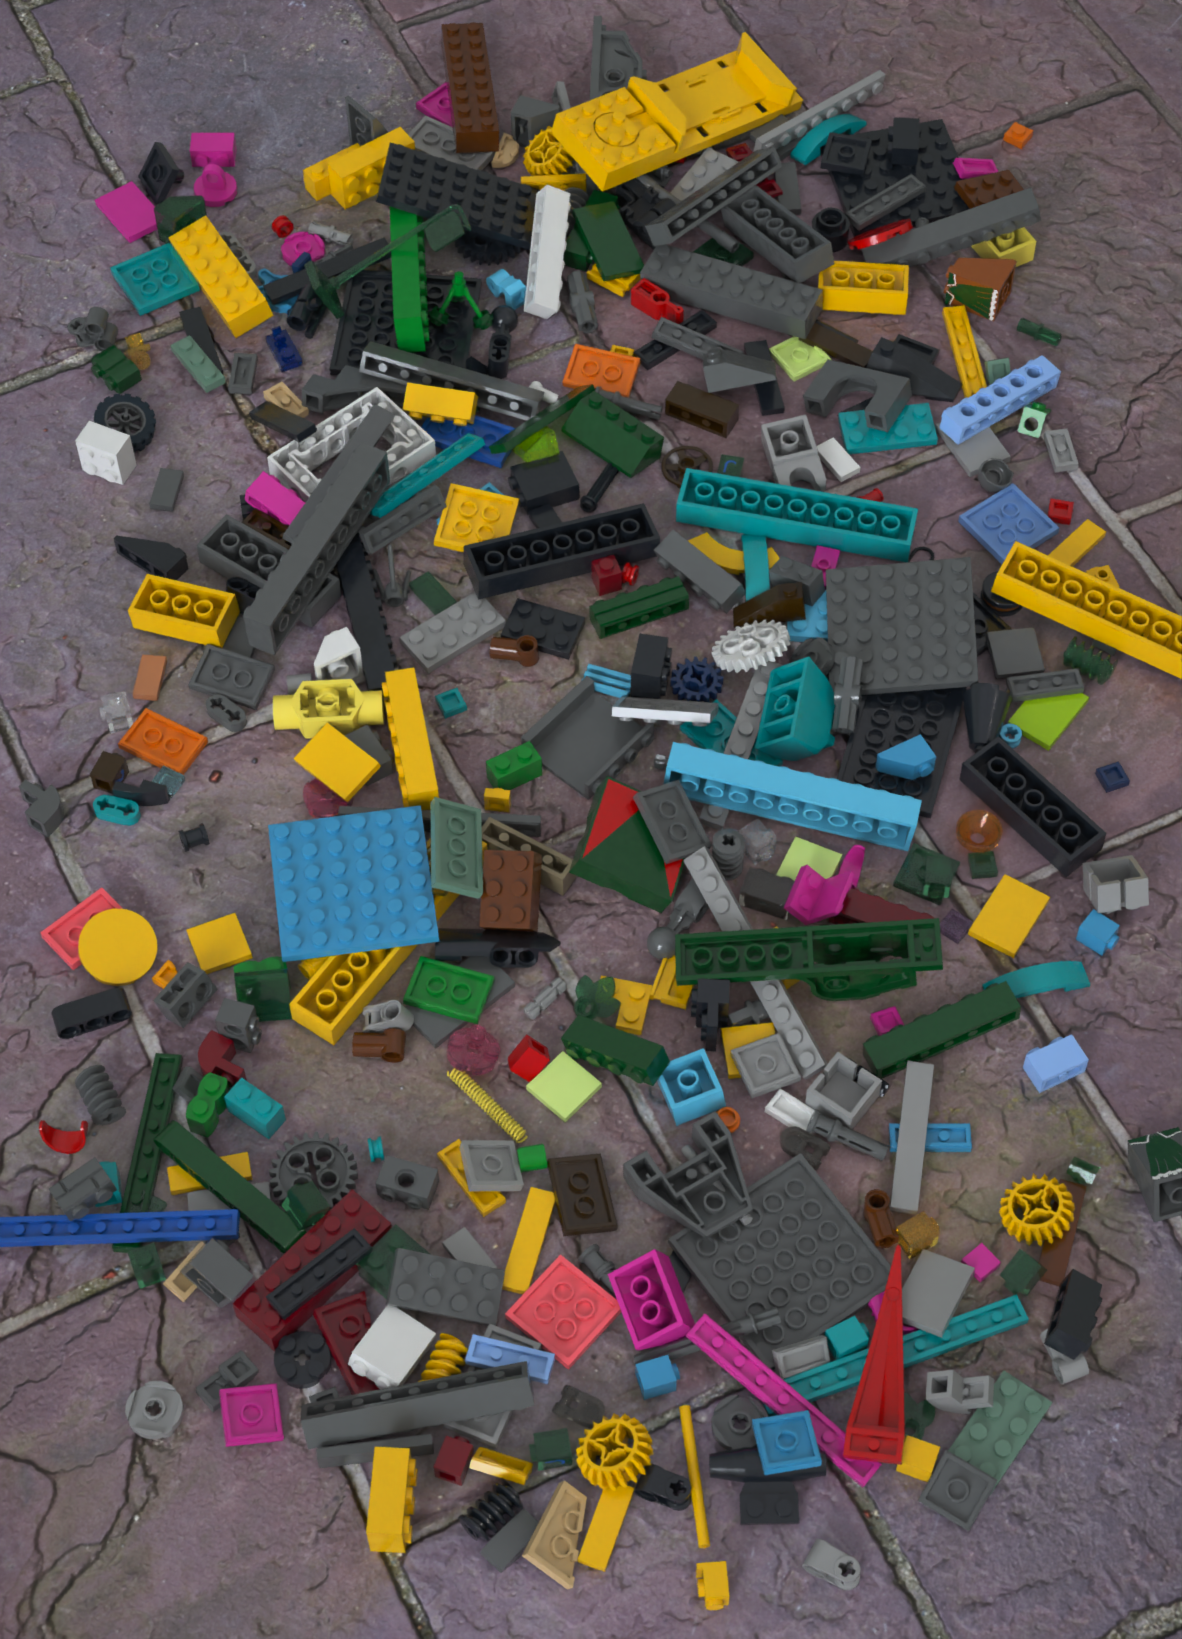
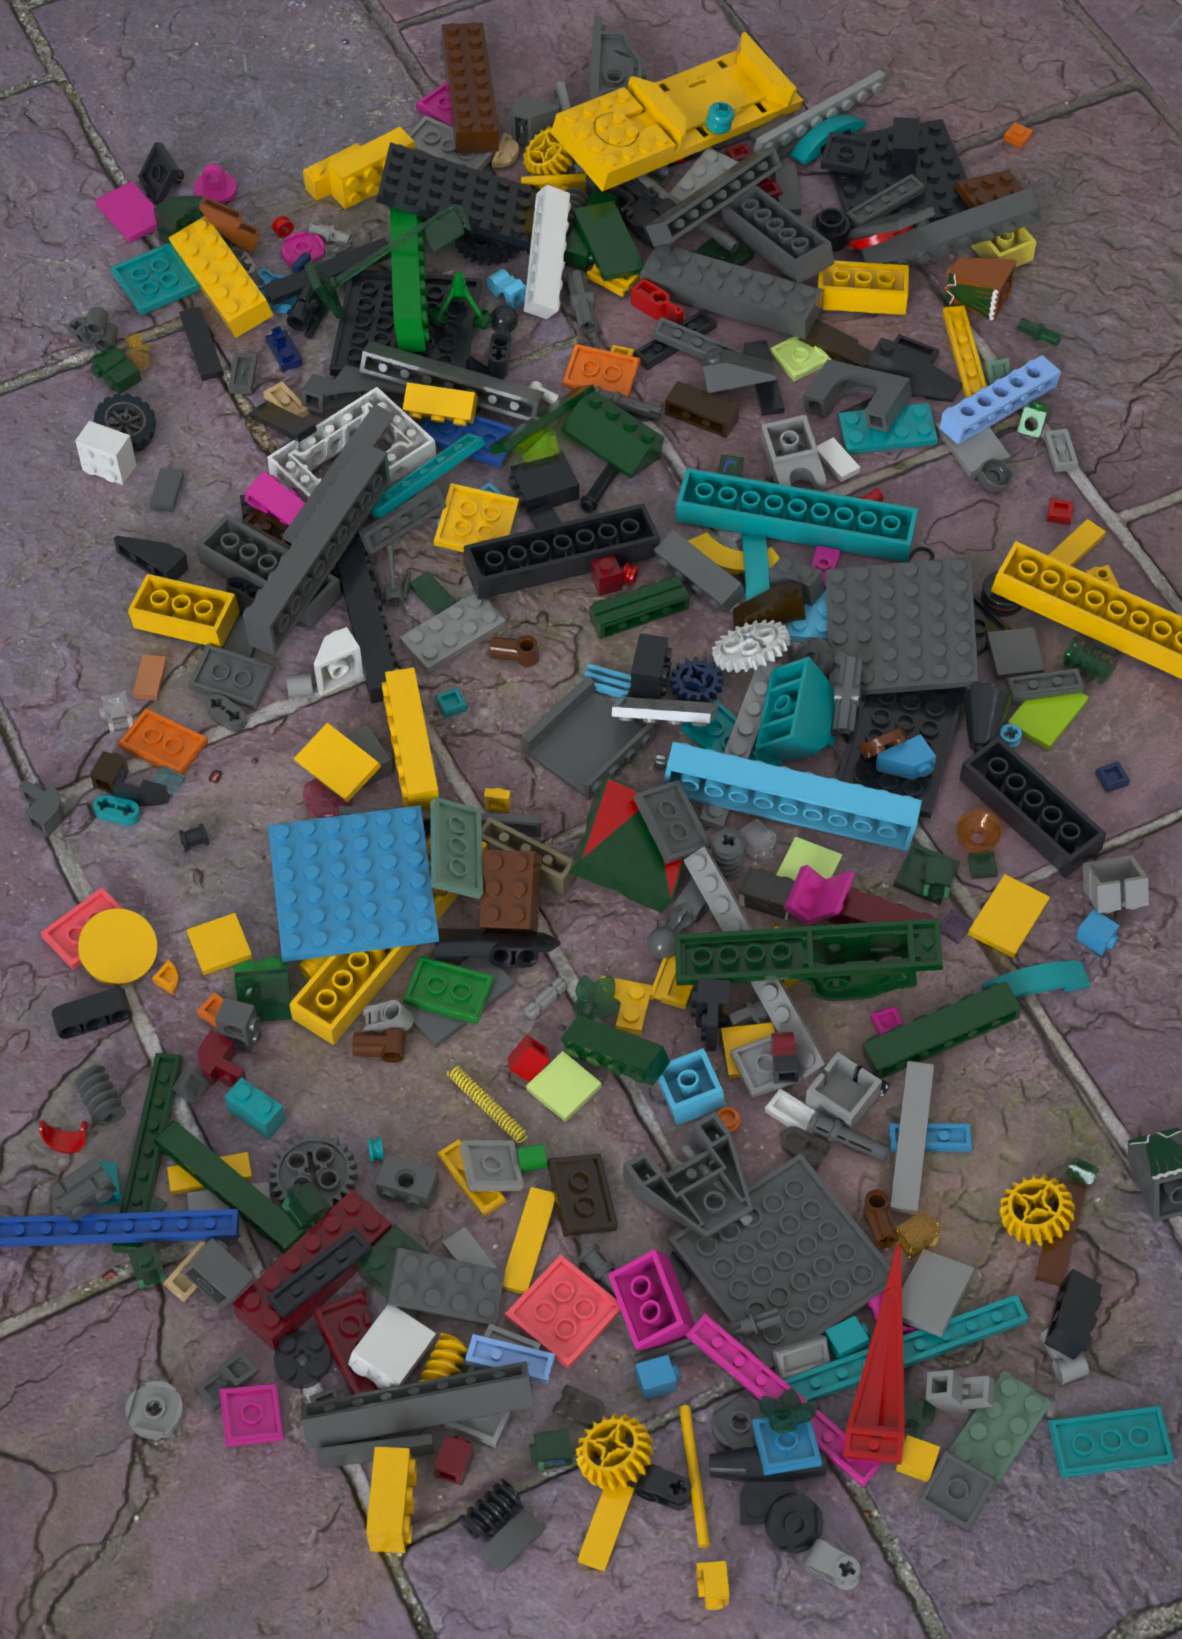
dark grey brick [153,962,218,1028] -> none
sand green plate [170,335,226,393] -> none
green brick [186,1072,230,1138] -> none
dark pink brick [190,133,237,167] -> none
light yellow brick [273,679,384,739] -> none
dark grey slope [345,95,388,146] -> none
clear pink plate [446,1025,501,1075] -> none
yellow tile [469,1447,533,1485] -> none
green brick [486,741,542,790] -> none
black plate [501,598,585,660] -> none
tan wing [522,1480,587,1590] -> none
dark brown wheel [661,446,713,488] -> none
dark pink helmet [838,845,865,888] -> none
dark pink tile [953,158,998,179] -> none
medium blue plate [958,483,1059,564] -> none
dark pink tile [961,1243,1001,1282] -> none
clear green brick [1000,1249,1048,1296] -> none
light blue brick [1023,1034,1089,1093] -> none
none -> orange plate [197,992,224,1029]
none -> dark orange slope [199,196,261,253]
none -> teal piece [705,102,735,134]
none -> plate [759,1388,818,1433]
none -> black tile [765,1493,824,1554]
none -> leg [771,1032,800,1084]
none -> dark grey tile [849,207,935,239]
none -> reddish brown tile [857,726,908,759]
none -> teal tile [1048,1405,1175,1479]

